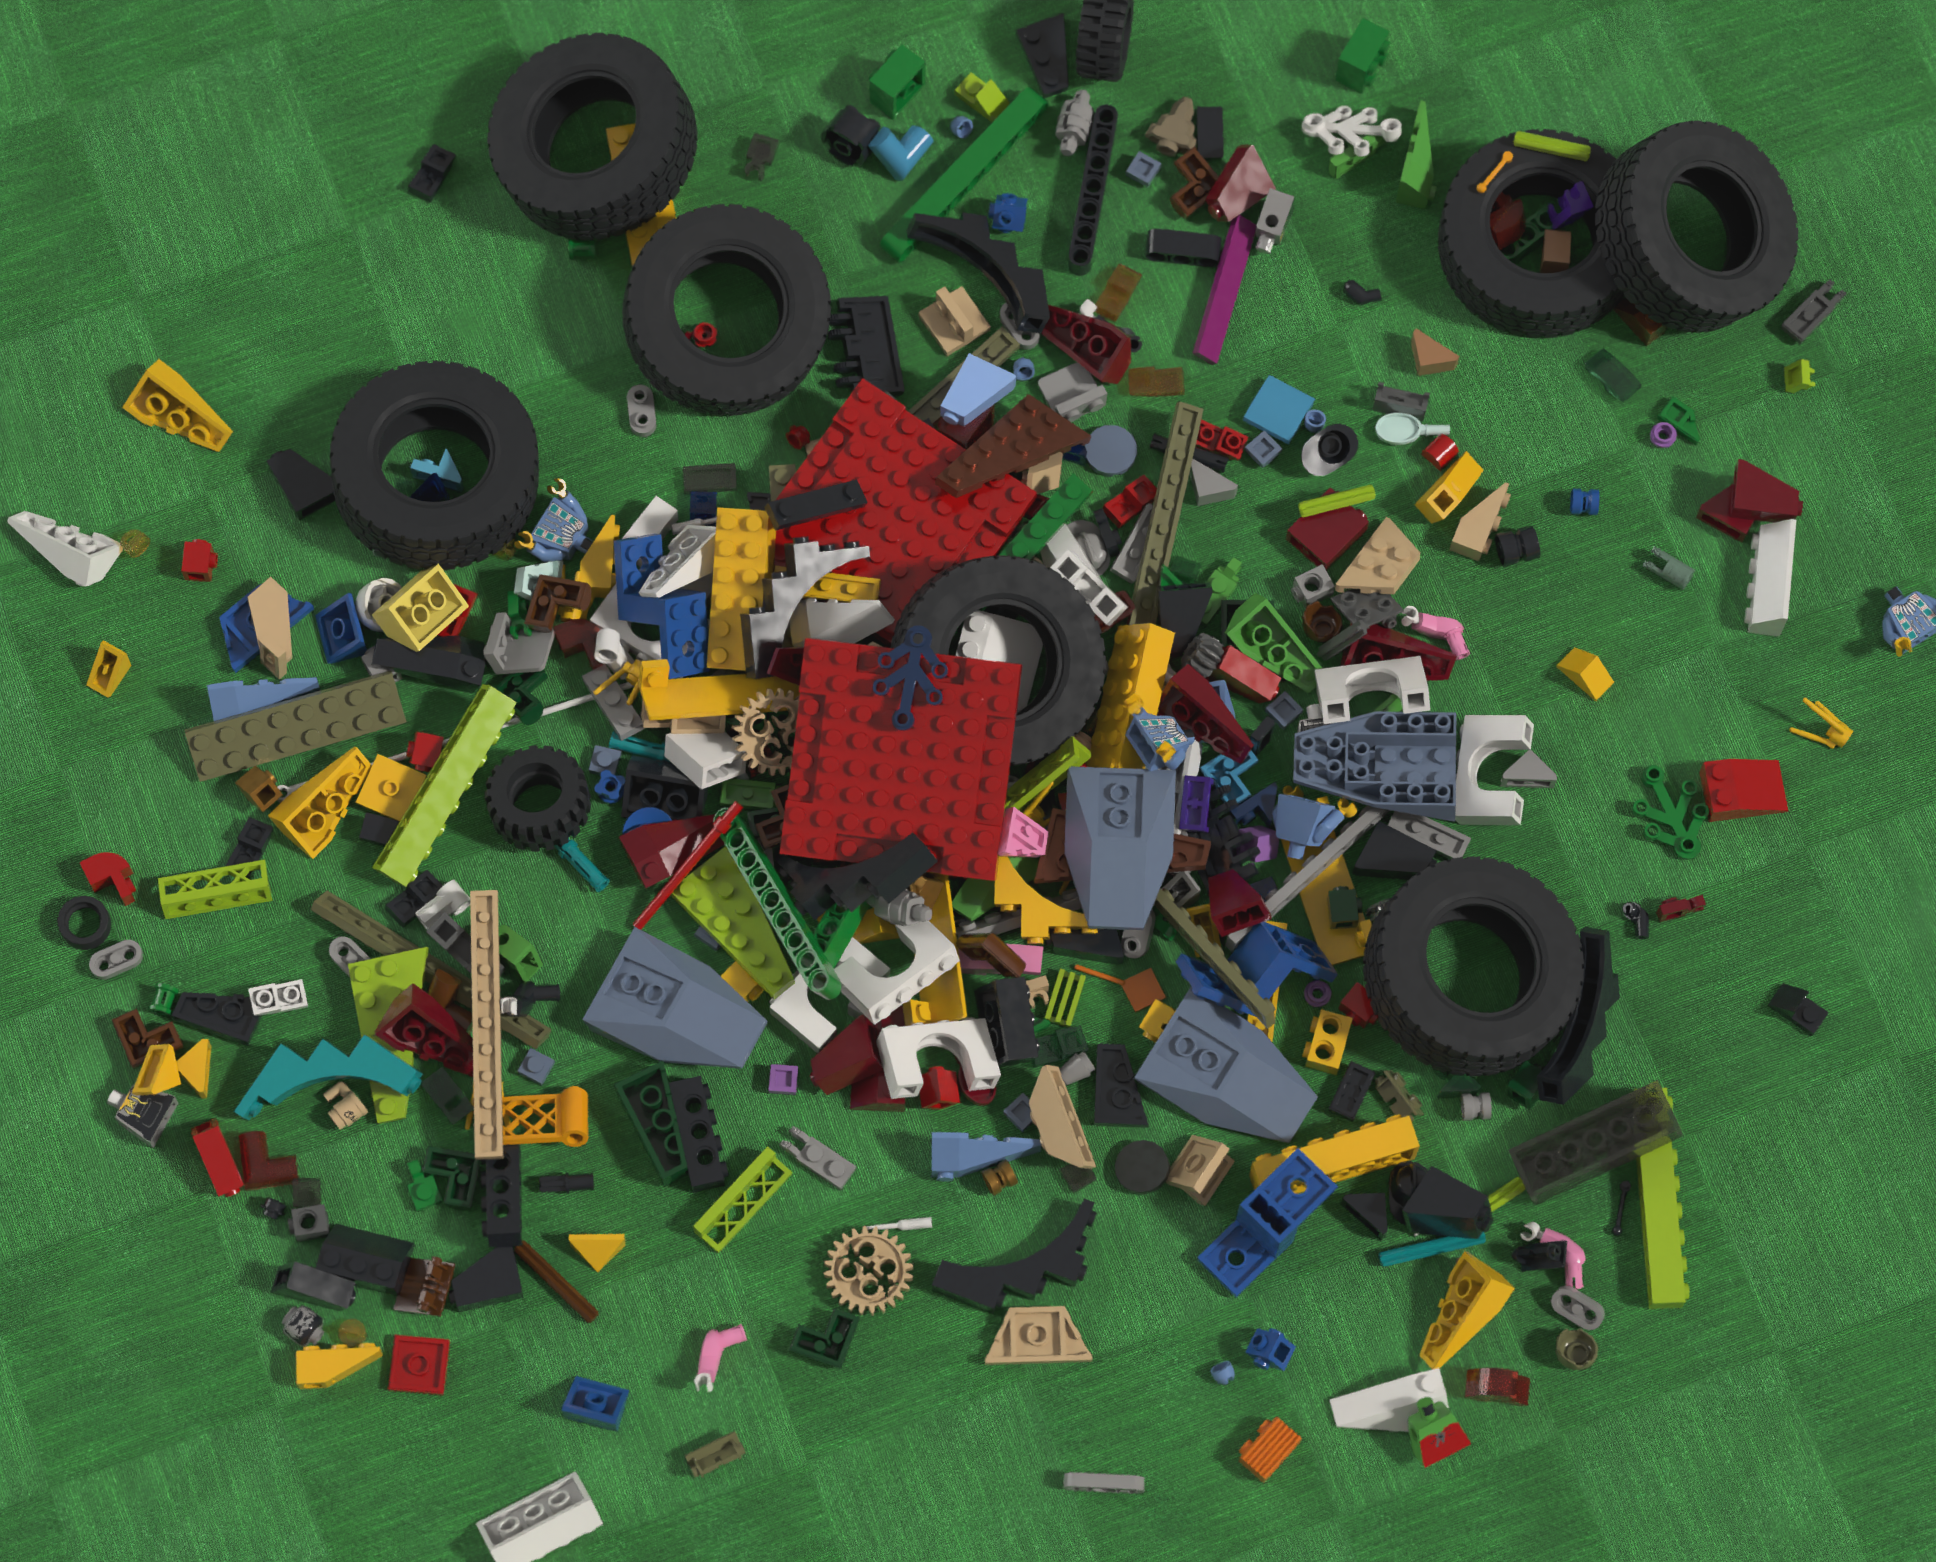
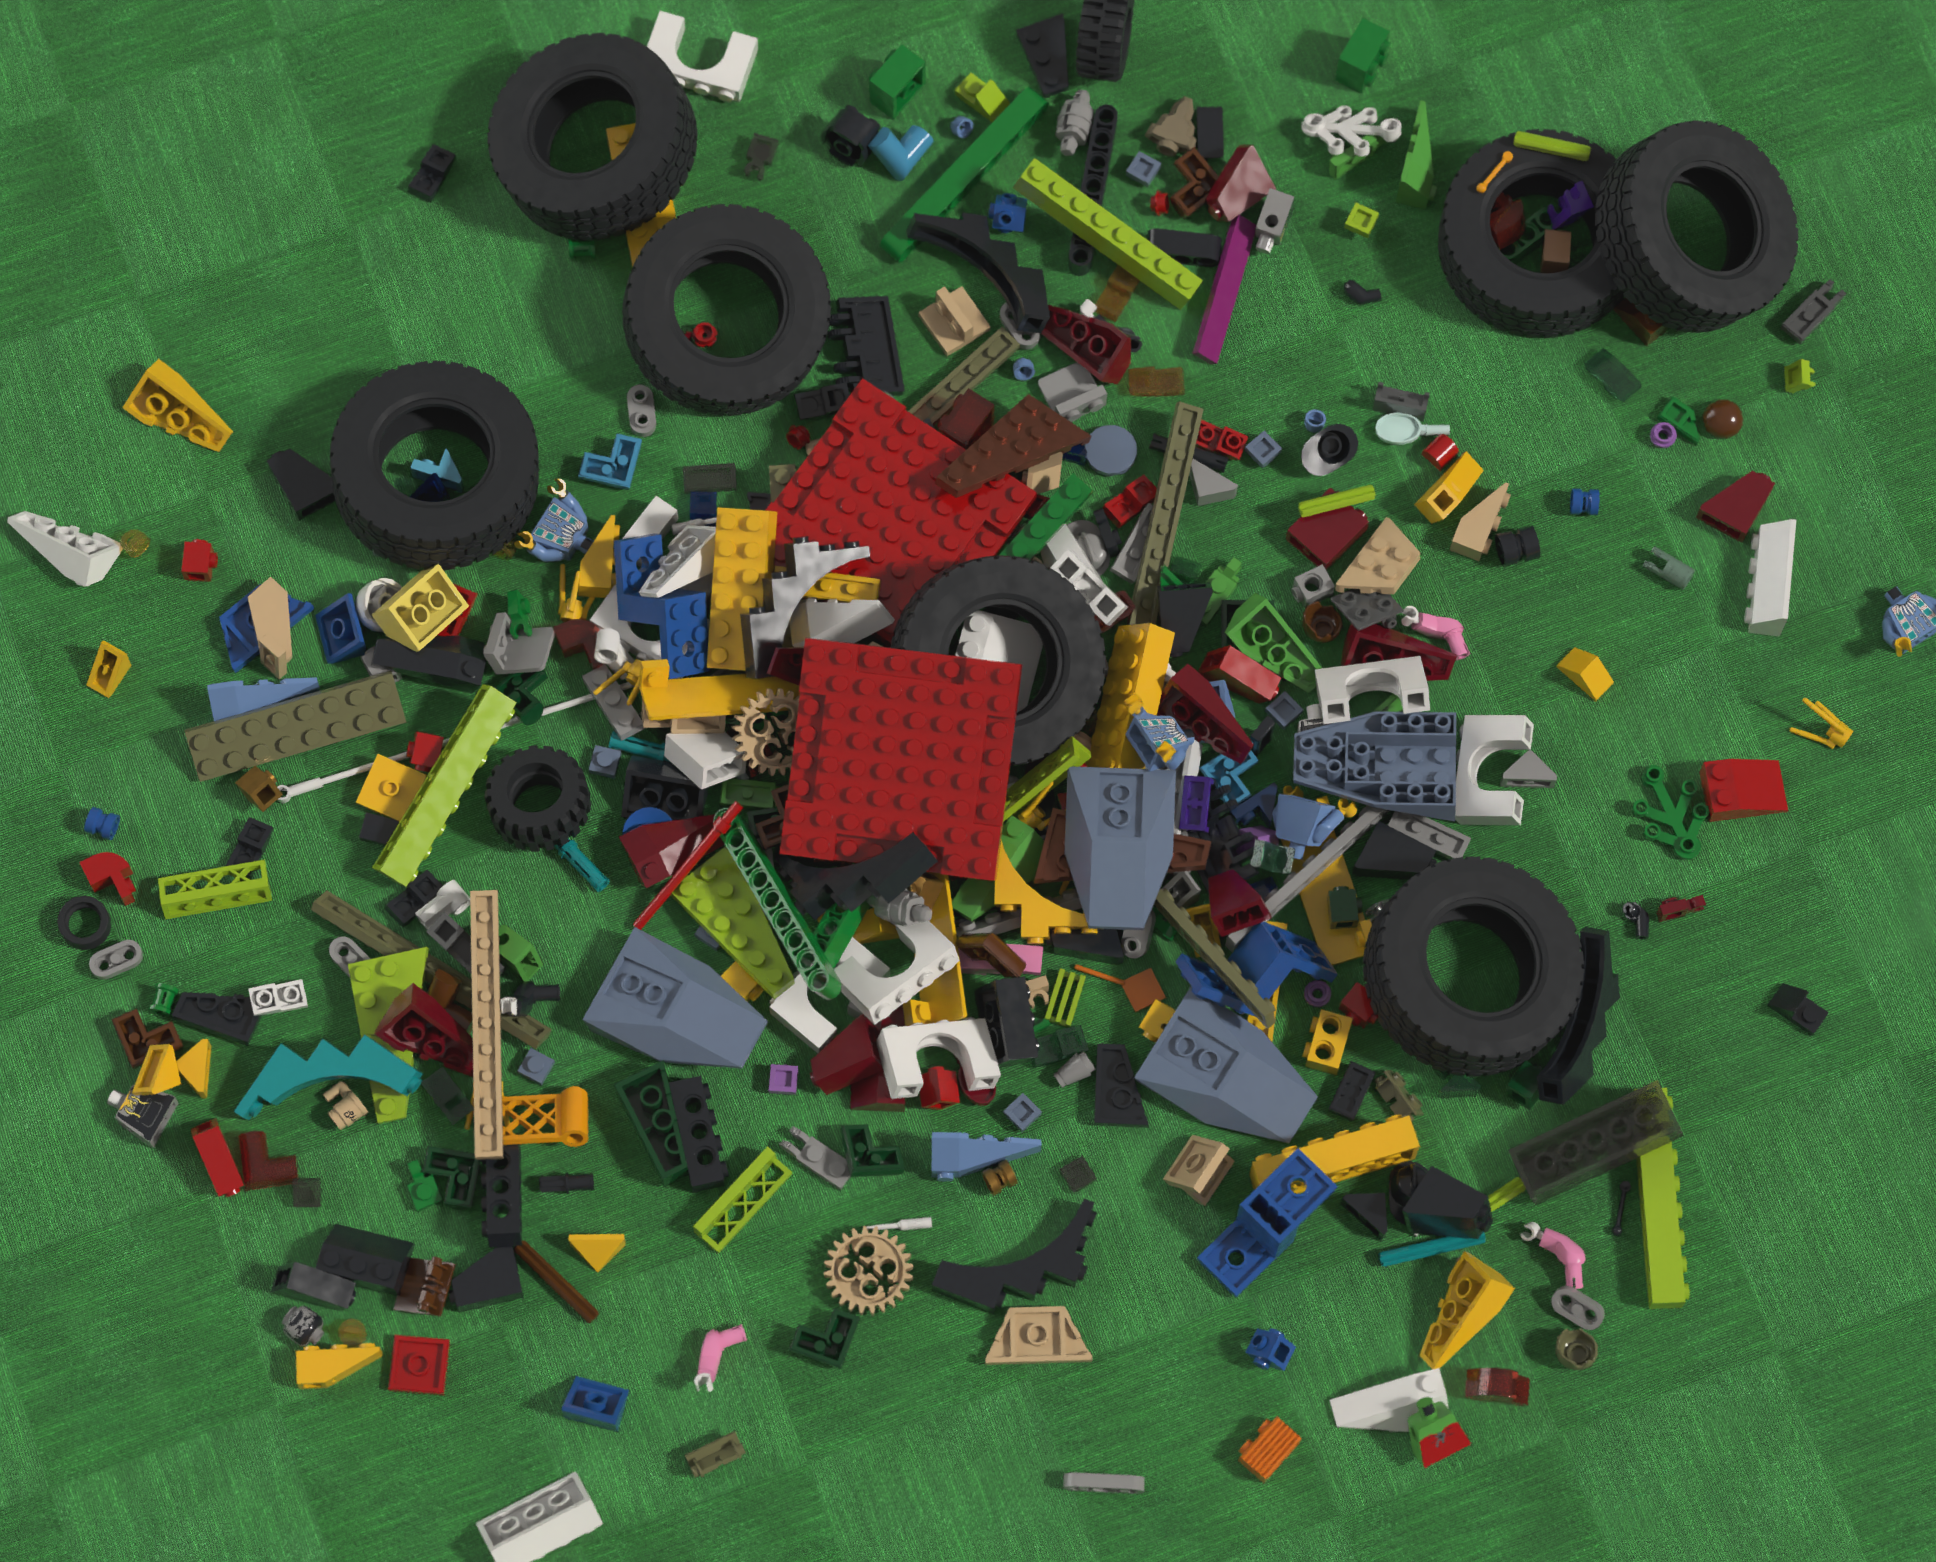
black plate [260,1197,286,1219] -> none
yellow wedge [268,746,372,859] -> none
dark grey brick [288,1204,330,1242] -> none
light aqua wing [514,560,563,601] -> none
reddish brown brick [524,574,592,633] -> none
blue brick [594,770,625,804] -> none
black plate [764,480,868,530] -> none
dark blue plant [873,625,948,731] -> none
light blue slope [940,353,1016,427] -> none
bright pink wing [998,807,1049,857] -> none
tan wedge [1029,1065,1096,1169] -> none
pearl dark grey tile [1115,1140,1170,1195] -> none
dark grey gear [1181,633,1224,678] -> none
medium blue hinge [1210,1361,1235,1385] -> none
dark azure slope [1243,375,1315,445] -> none
dark grey axle [1317,620,1369,661] -> none
medium nougat slope [1411,329,1459,376] -> none
light grey wheel [1461,1092,1492,1121] -> none
black hinge [1511,1240,1567,1272] -> none
dark red slope [1730,459,1803,523] -> none
none -> blue wheel [84,807,120,841]
none -> dark azure brick [578,434,642,490]
none -> white arch [647,11,758,103]
none -> black slope [794,382,850,421]
none -> dark green brick [840,1124,905,1177]
none -> lime brick [1013,158,1203,310]
none -> red plate [1150,191,1169,216]
none -> clear green slope [1250,839,1295,875]
none -> lime tile [1344,203,1379,238]
none -> reddish brown hair [1702,400,1743,439]

